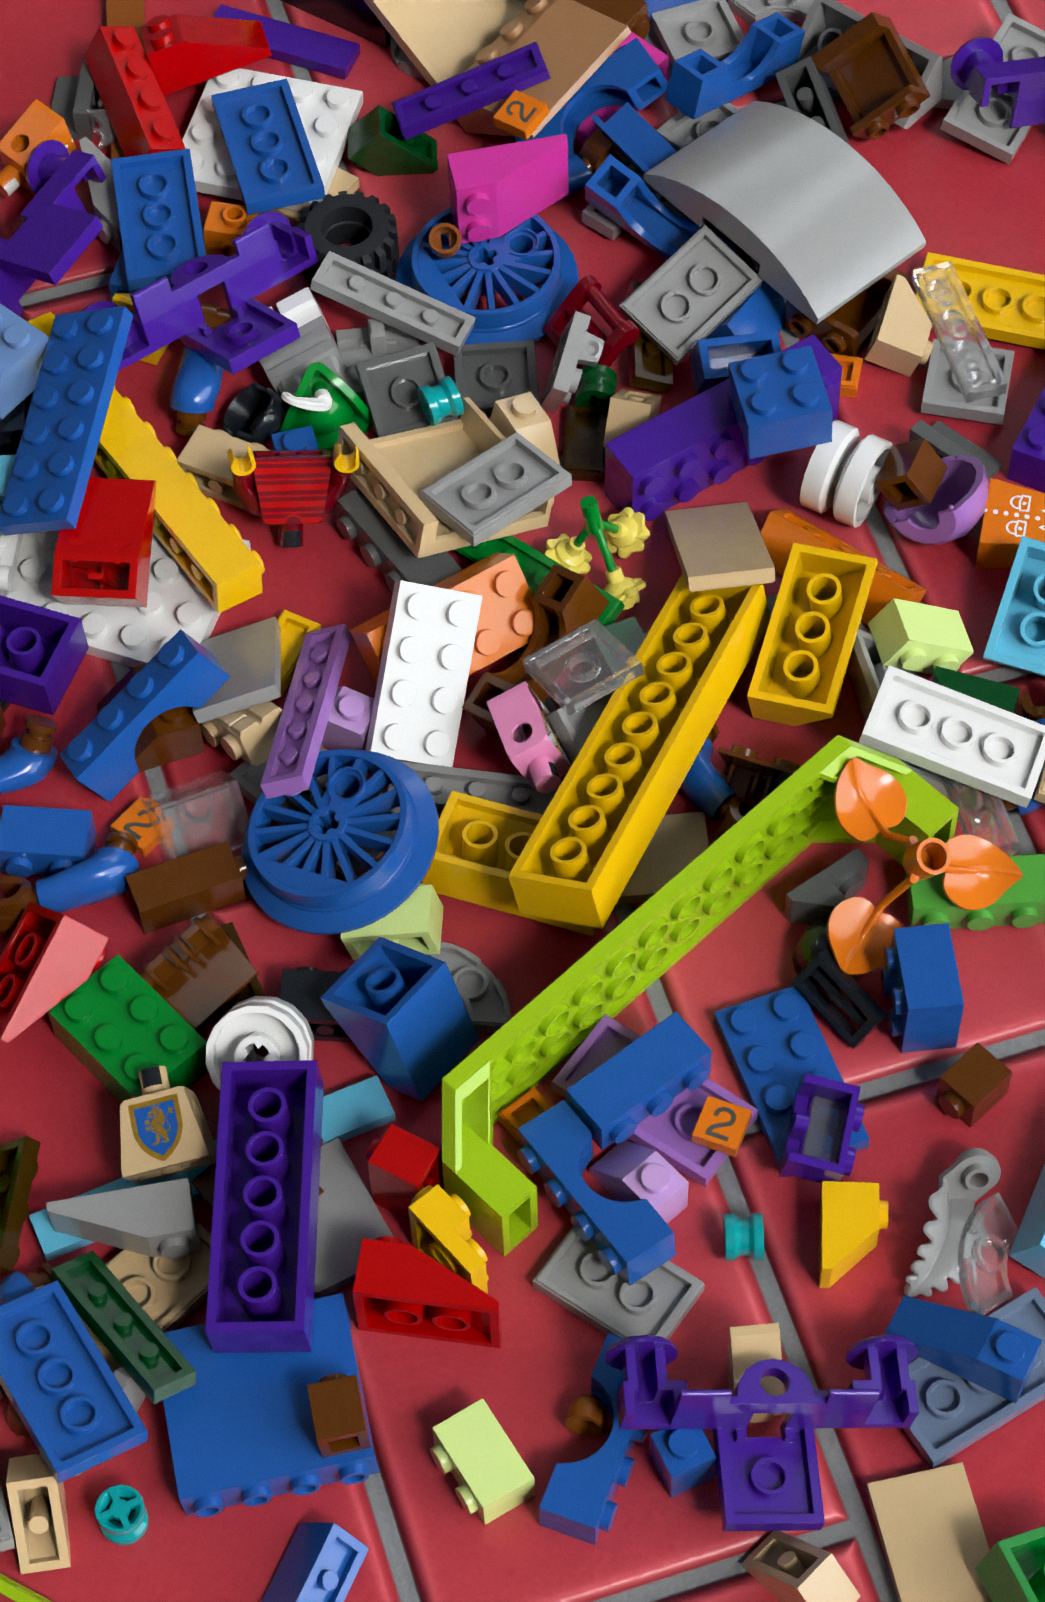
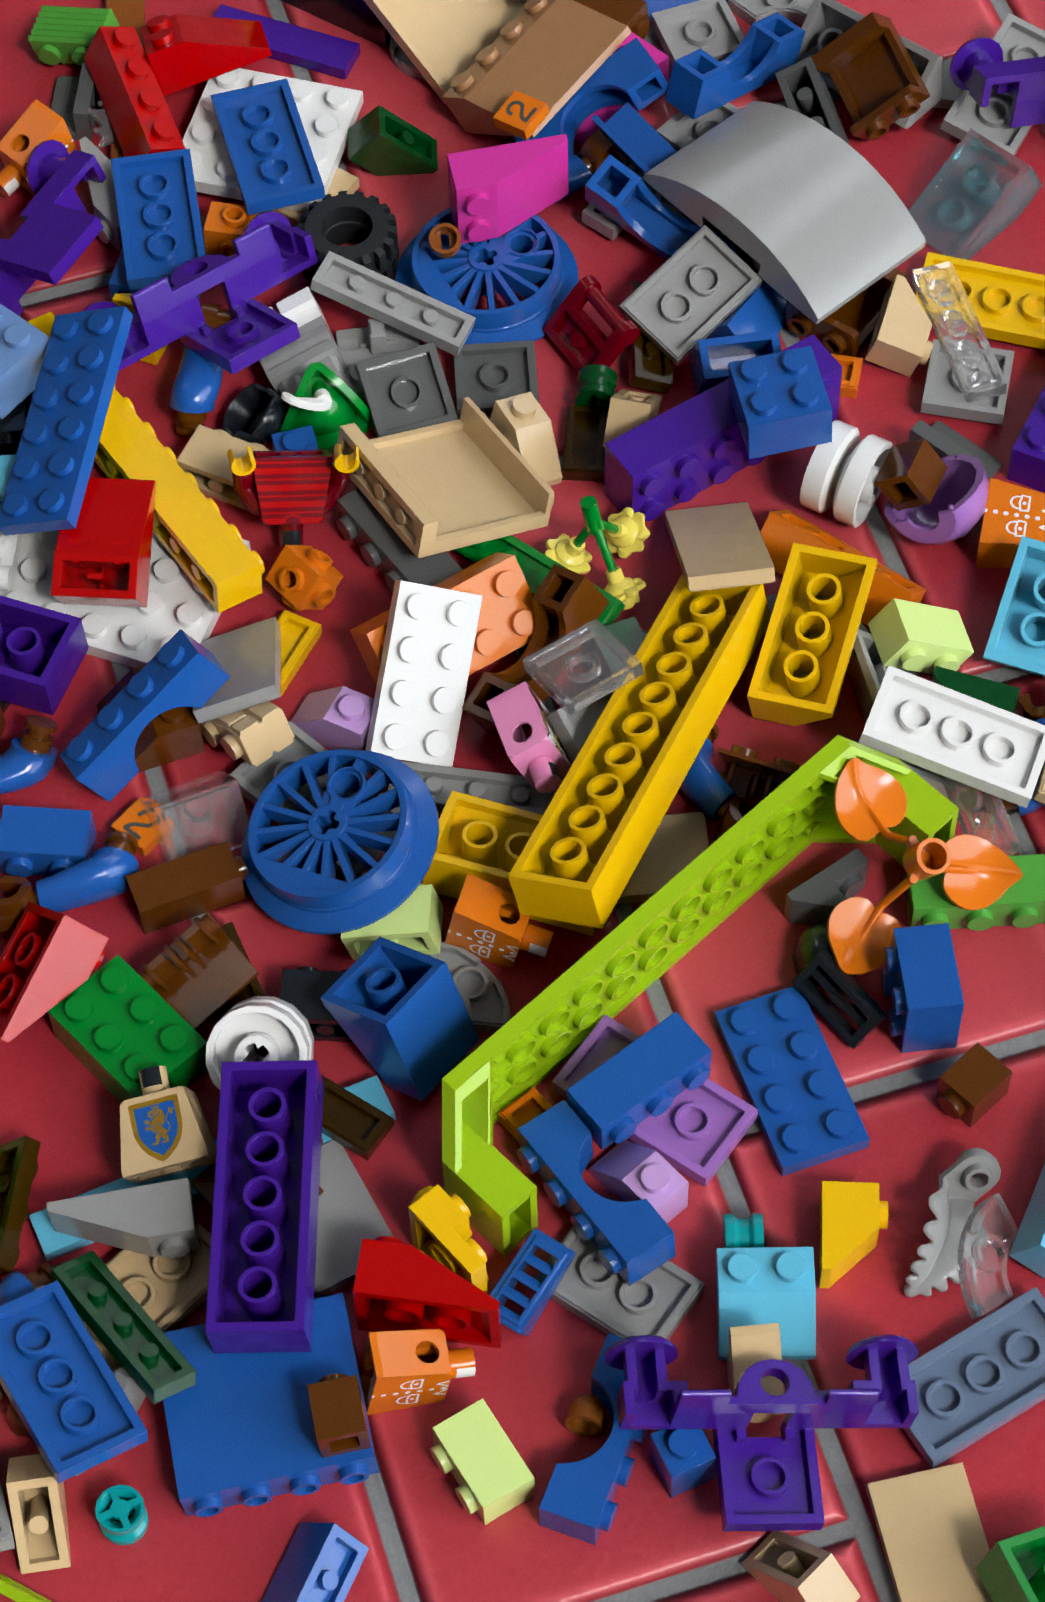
medium lavender plate [260,624,352,799] -> none
red brick [365,1124,445,1221] -> none
dark purple tile [392,42,551,140] -> none
teal wheel [417,376,464,426] -> none
light grey tile [419,432,572,547] -> none
light grey hinge [540,311,604,414] -> none
orange tile [691,1095,752,1157] -> none
dark purple window [778,1073,865,1183] -> none
blue slope [884,1296,1043,1403] -> none
none -> bright green brick [28,5,120,66]
none -> orange brick [265,545,343,611]
none -> dark brown tile [321,1075,394,1161]
none -> orange torso [359,1329,476,1415]
none -> orange torso [445,874,554,967]
none -> blue slope [490,1228,577,1336]
none -> medium azure slope [715,1247,816,1361]
none -> clear light blue slope [909,129,1043,260]

